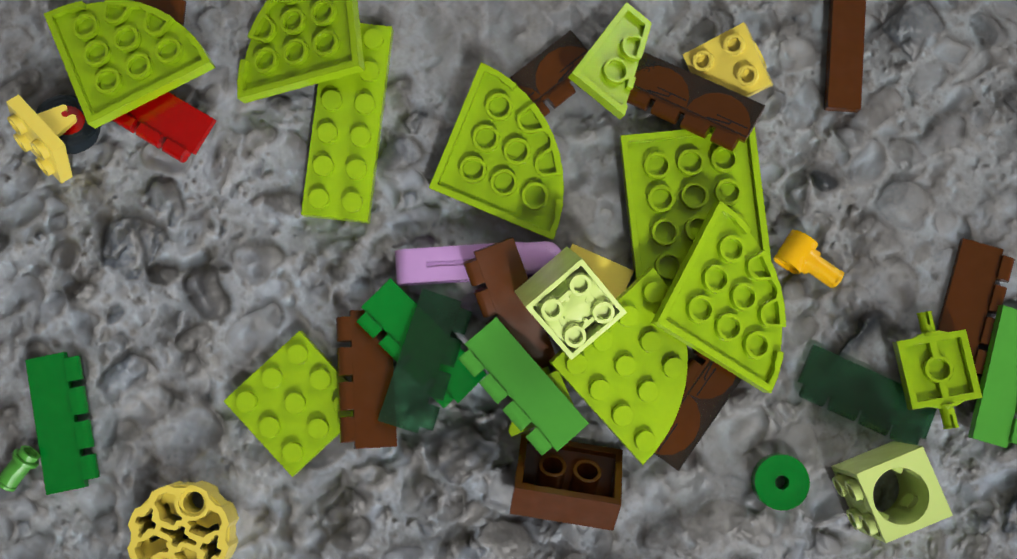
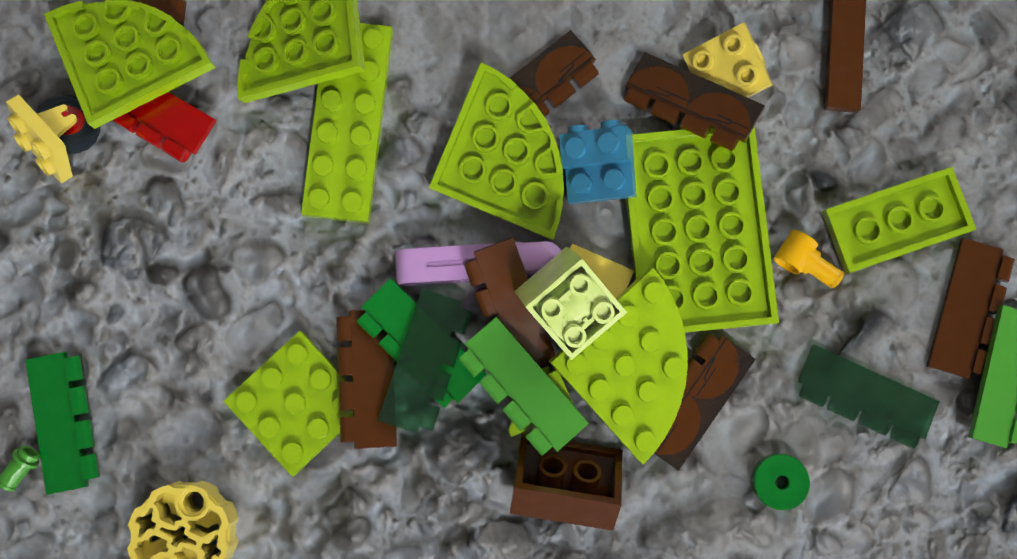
lime wing [568,2,652,120] -> none
lime plate [651,201,786,393] -> none
yellowish green brick [831,441,953,543] -> none
lime plate [892,311,983,429] -> none
none -> dark azure plate [559,120,636,205]
none -> lime plate [821,167,977,274]

